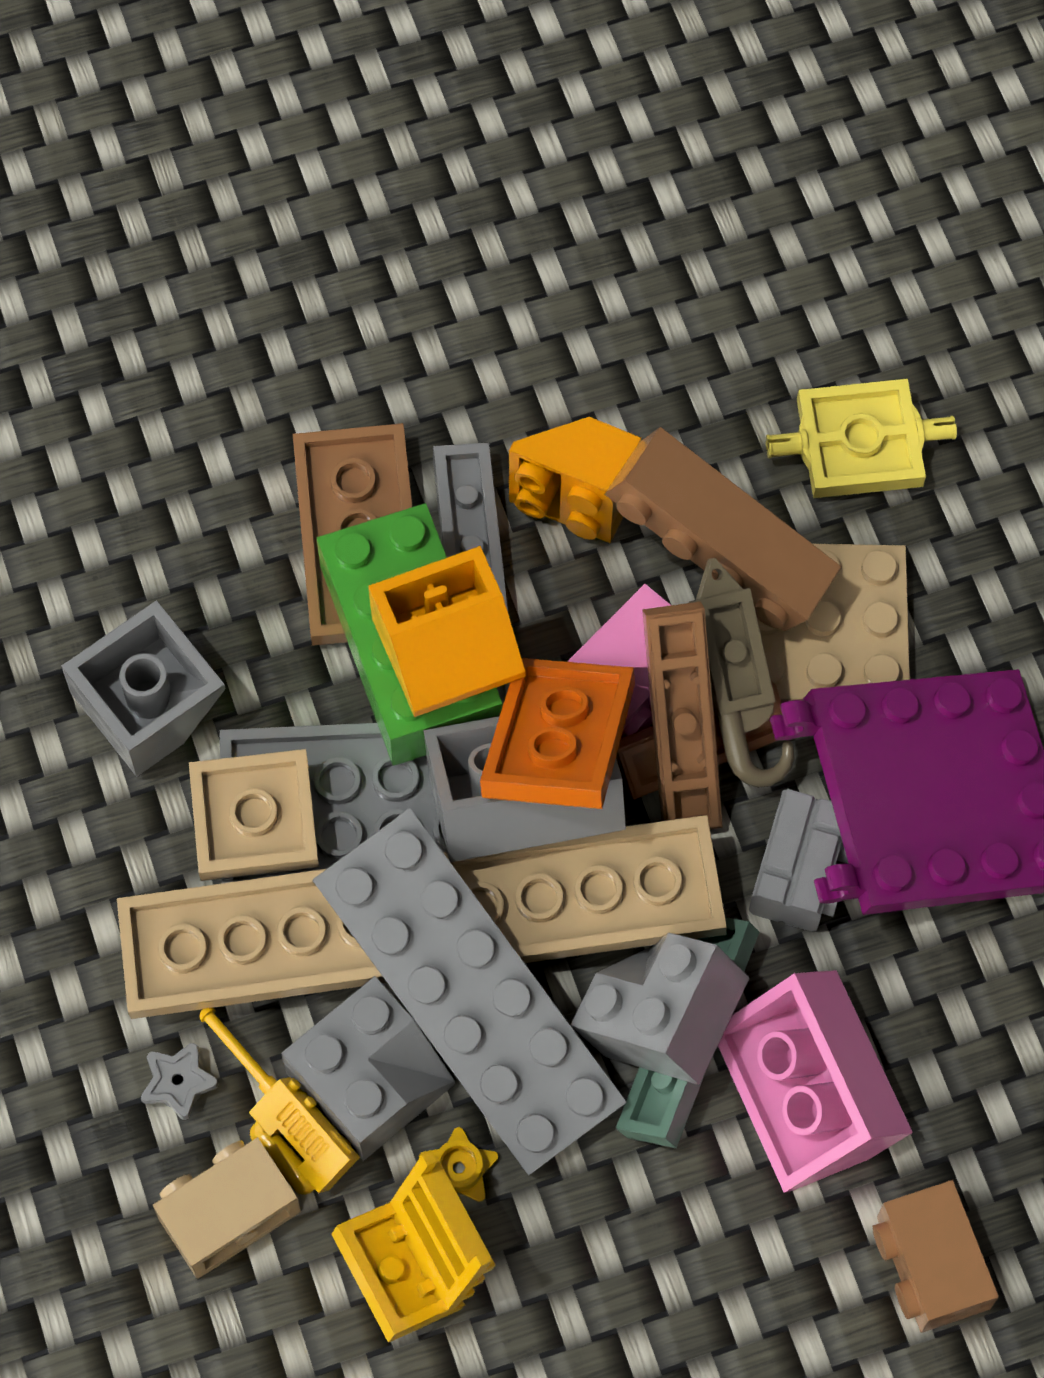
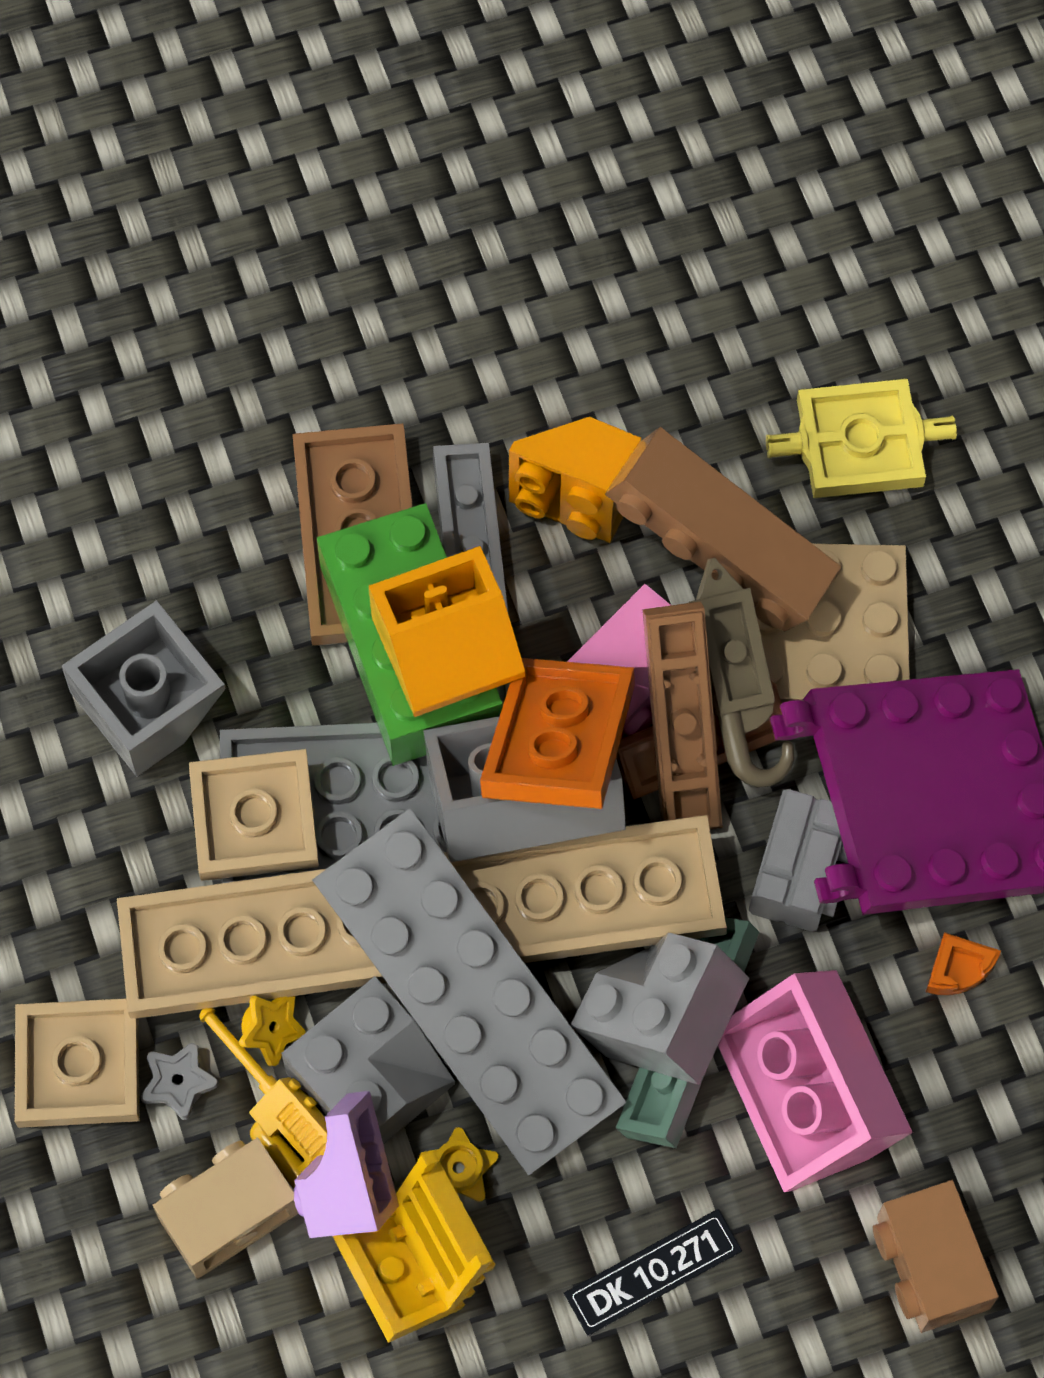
none -> tan plate [15,999,140,1128]
none -> yellow plate [239,995,305,1066]
none -> lavender arch [294,1091,399,1238]
none -> black sticker [564,1209,742,1336]
none -> orange tile [926,932,1001,995]

